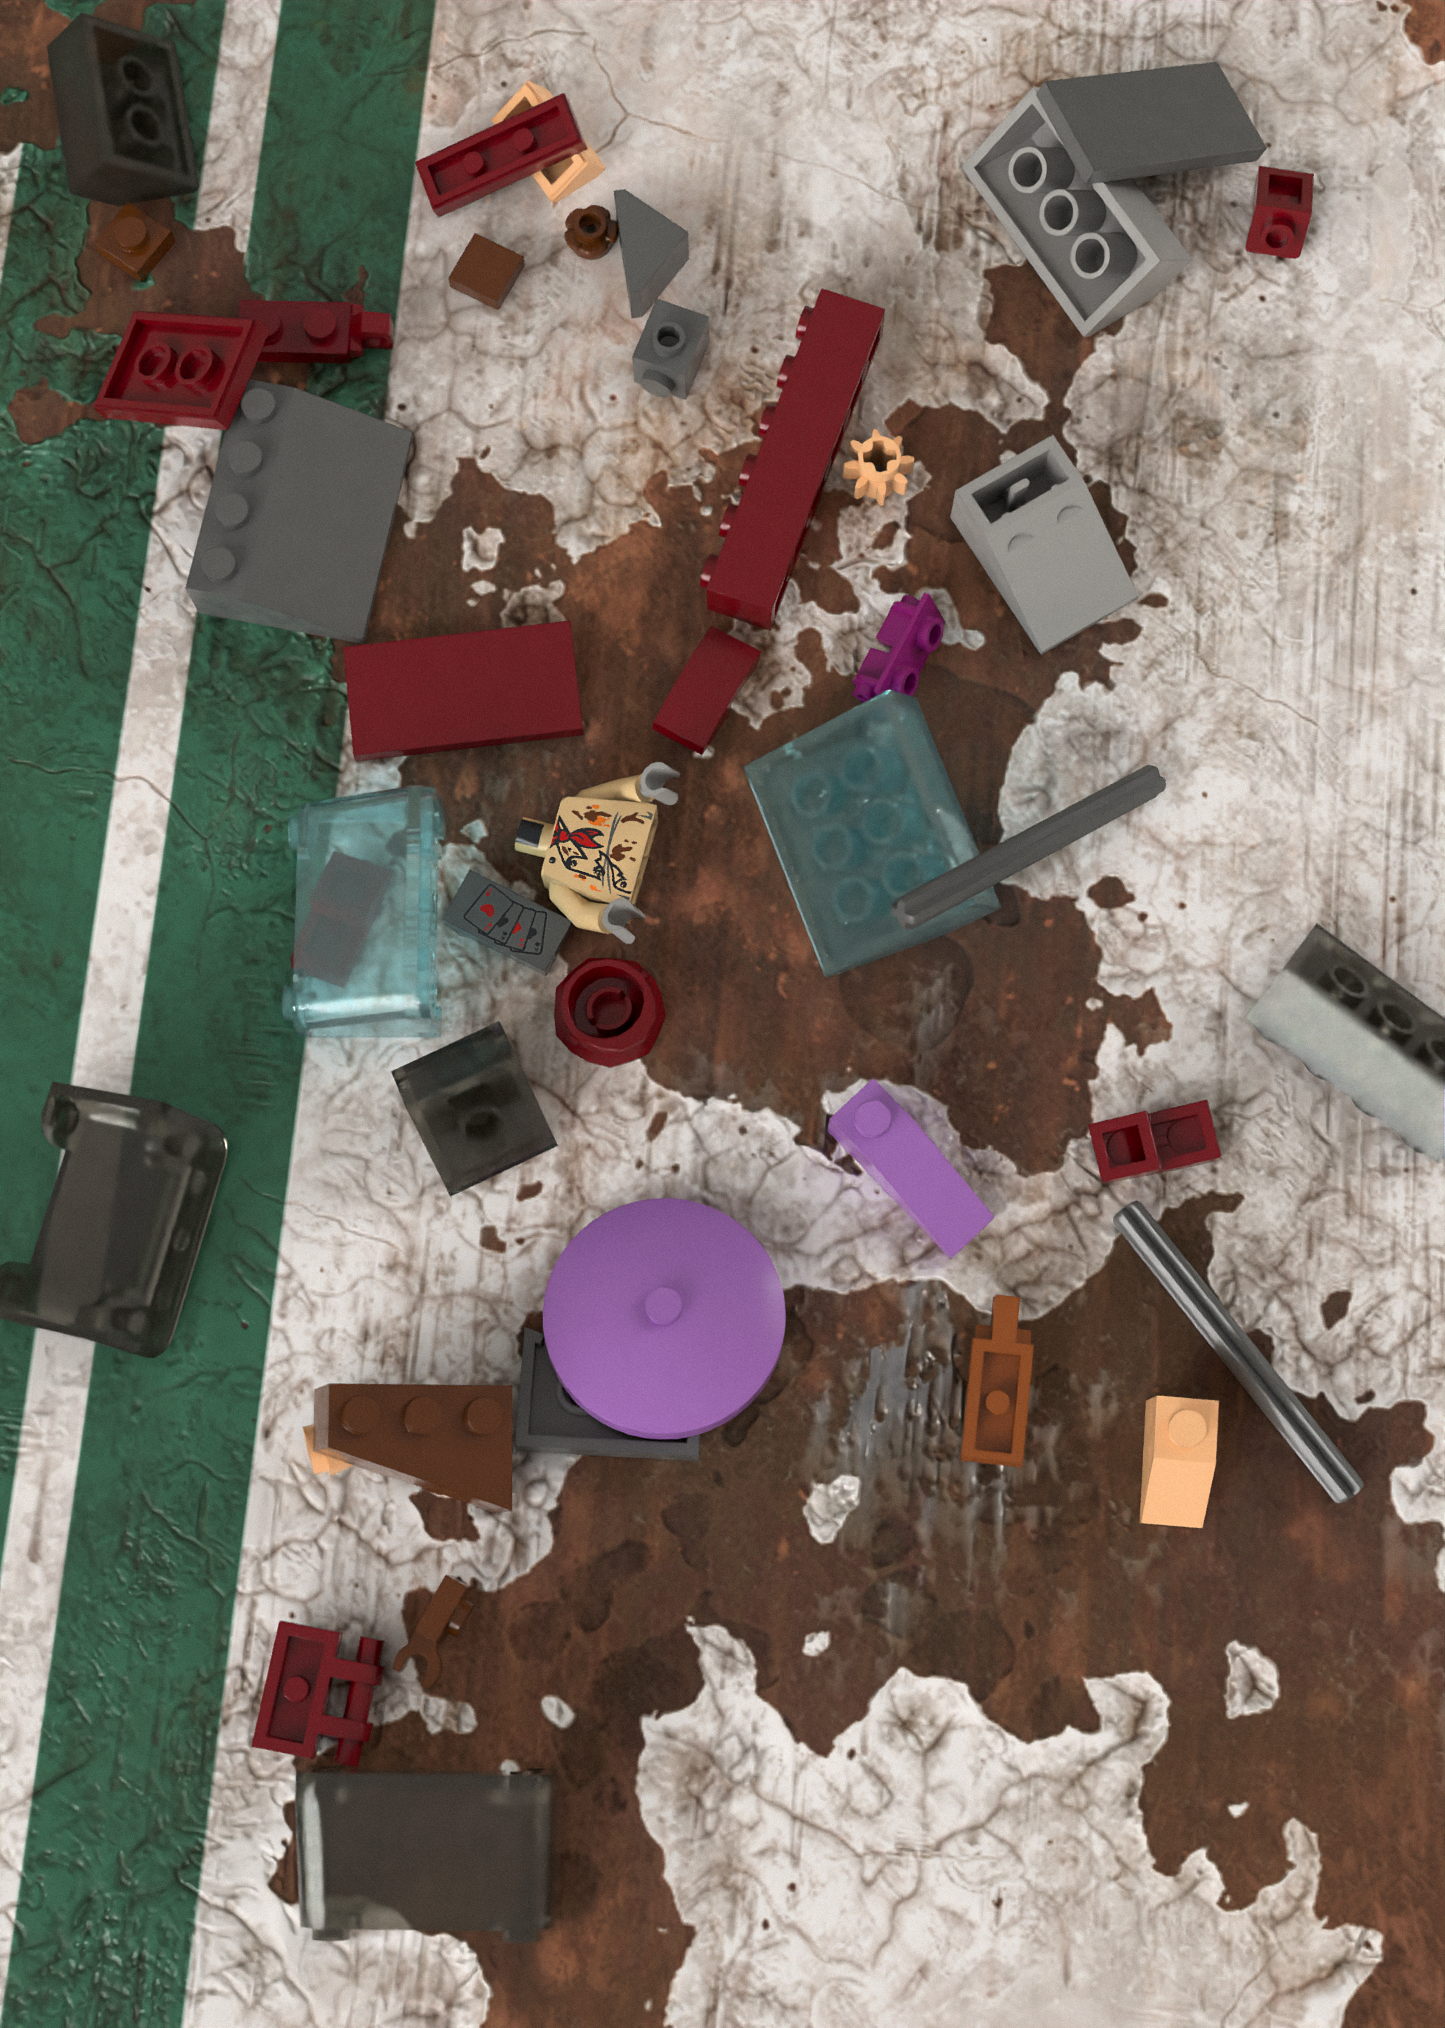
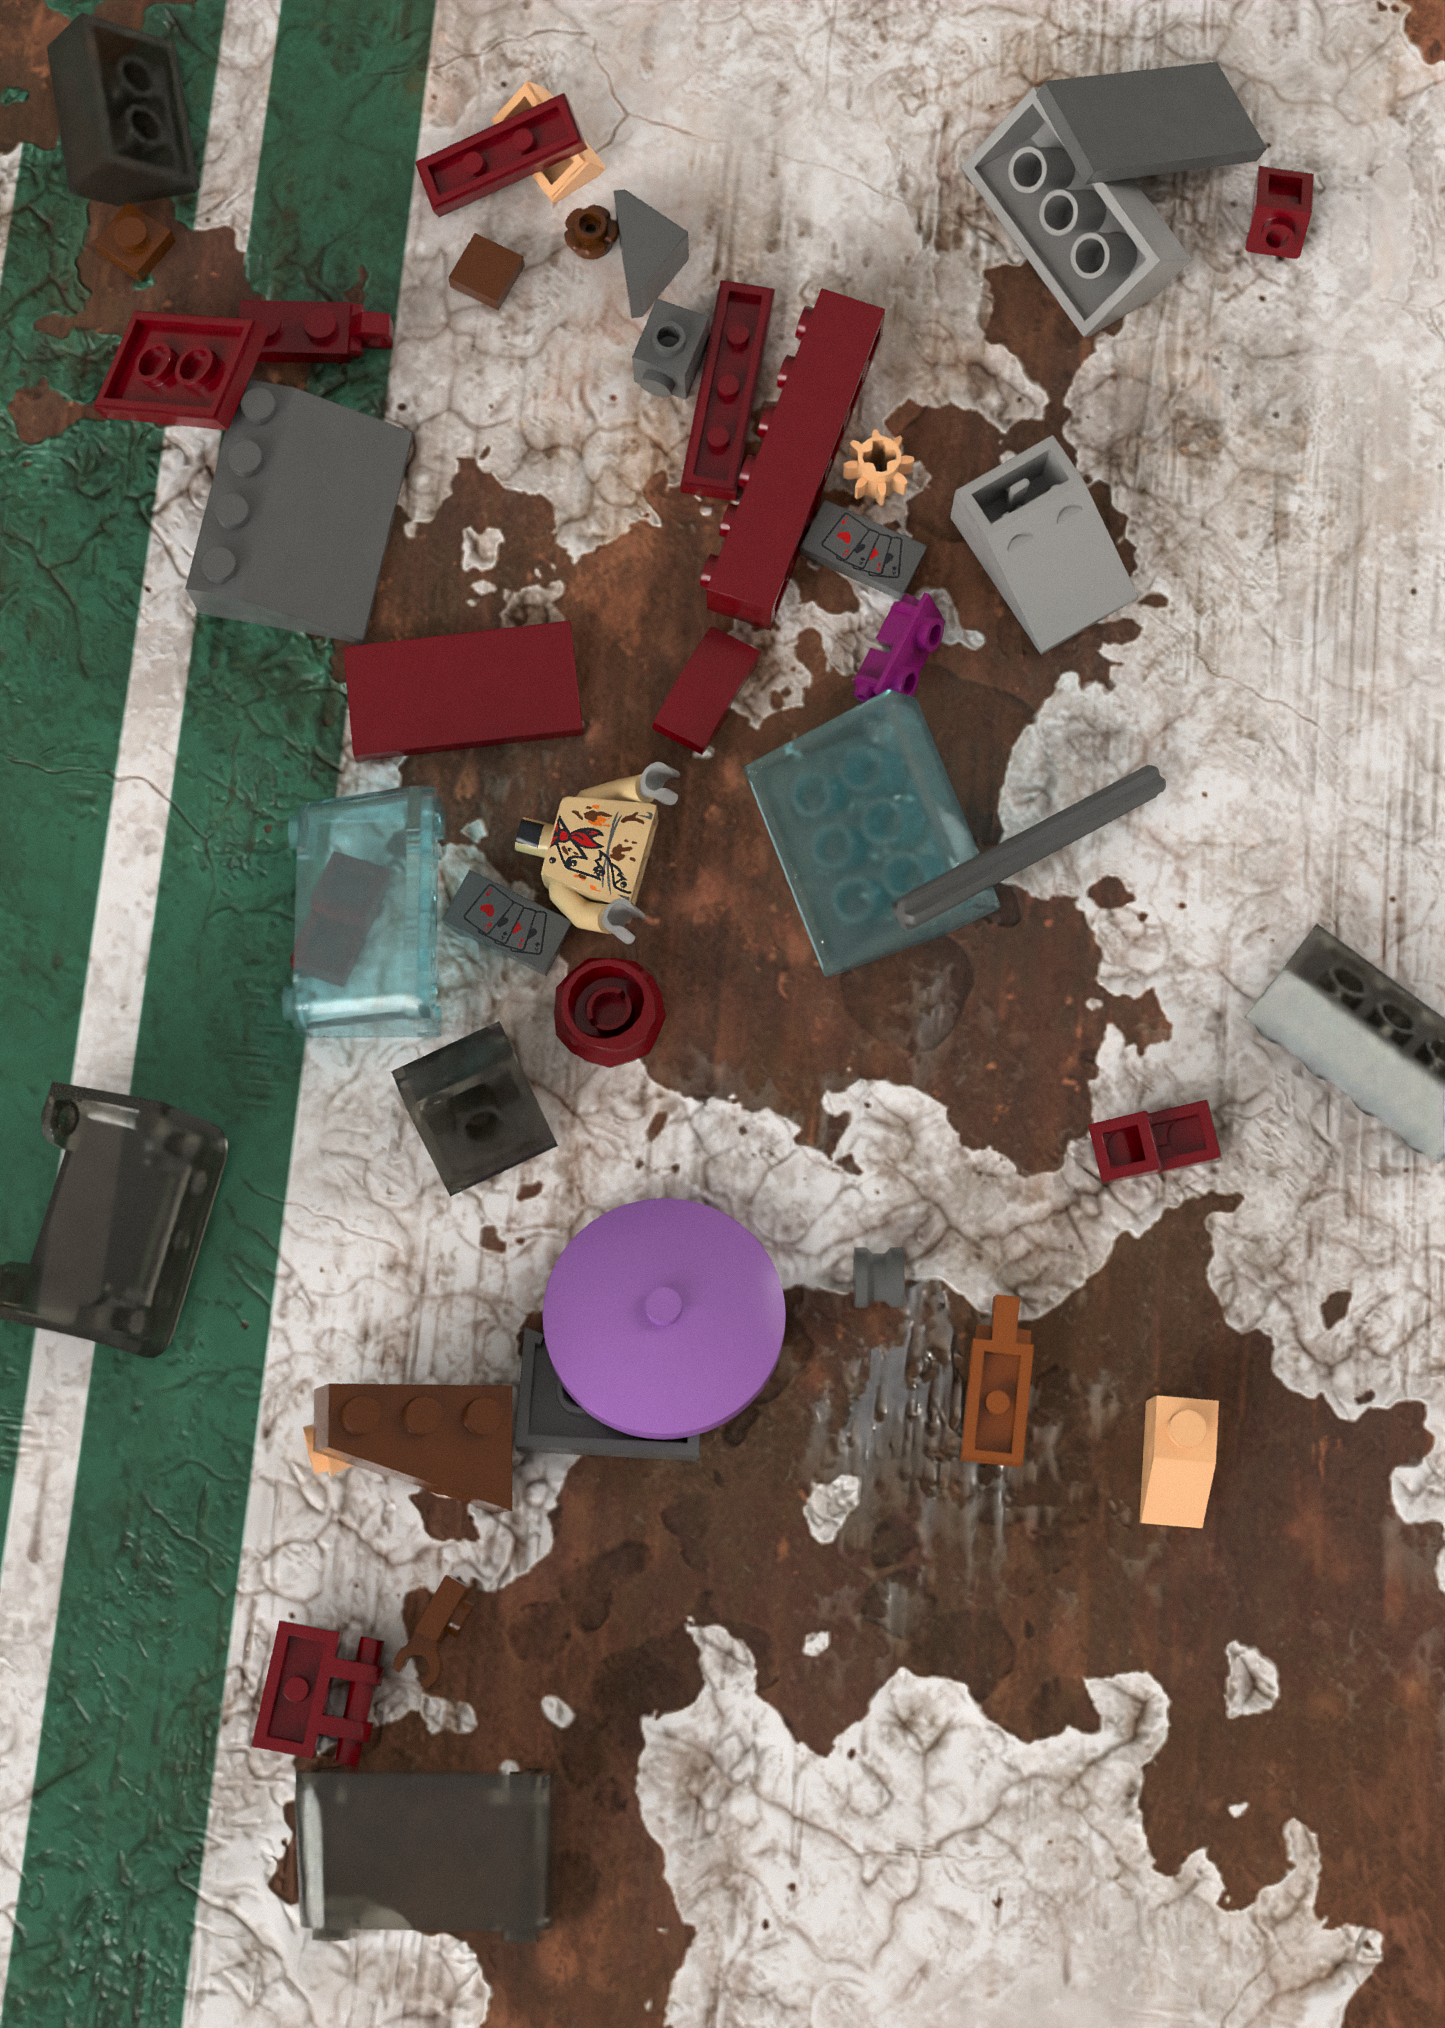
medium lavender slope [827,1078,995,1259] -> none
dark grey axle [1113,1200,1364,1503] -> none
none -> dark red tile [680,280,775,501]
none -> dark grey tile [800,500,927,601]
none -> dark grey wheel [853,1247,905,1308]

